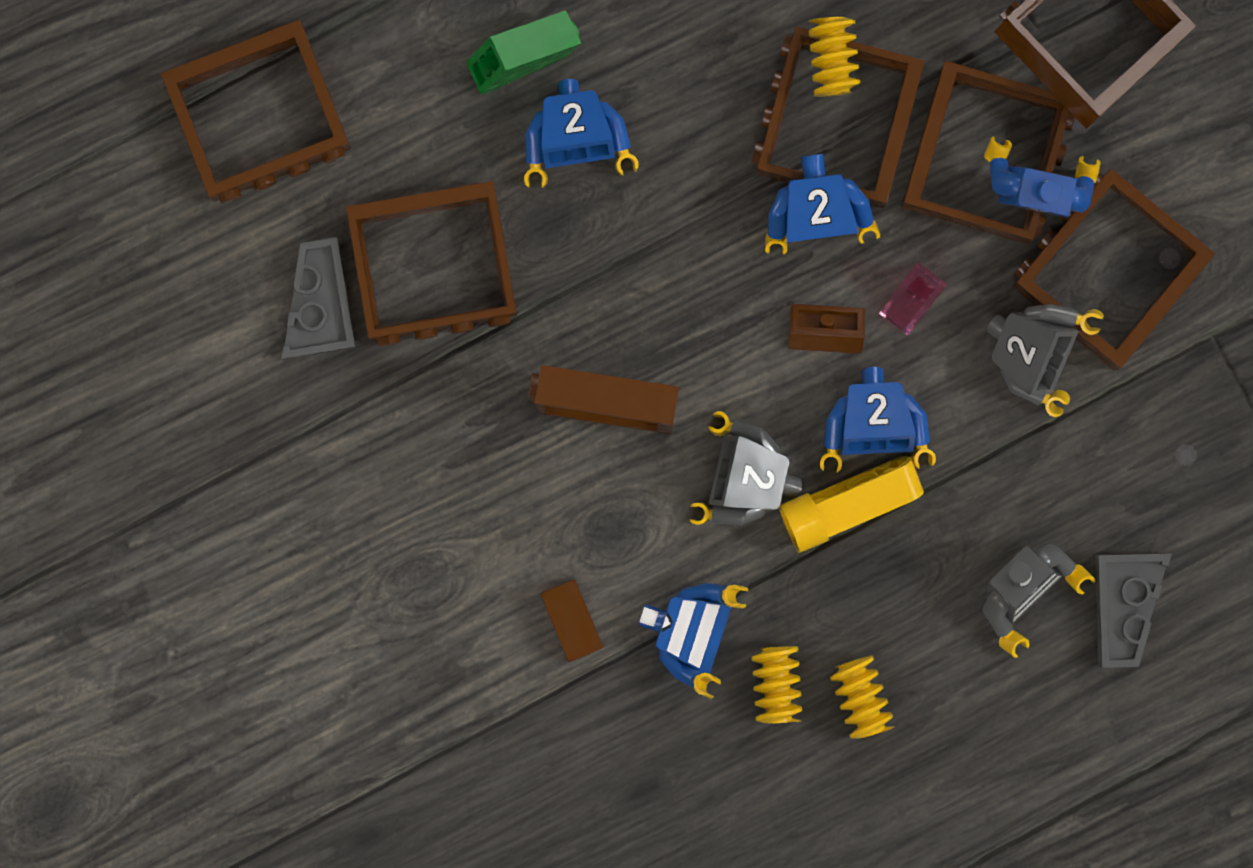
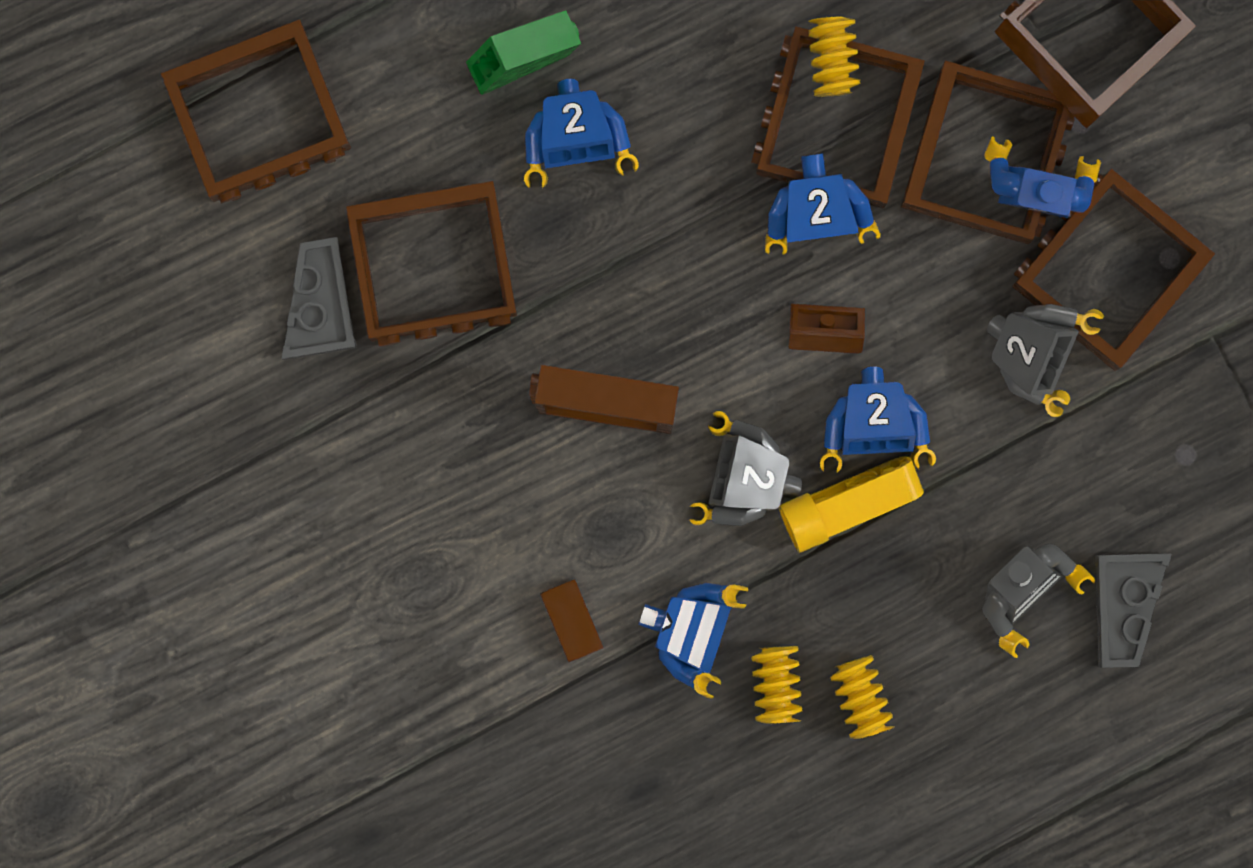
clear pink slope [879,262,948,335] -> none

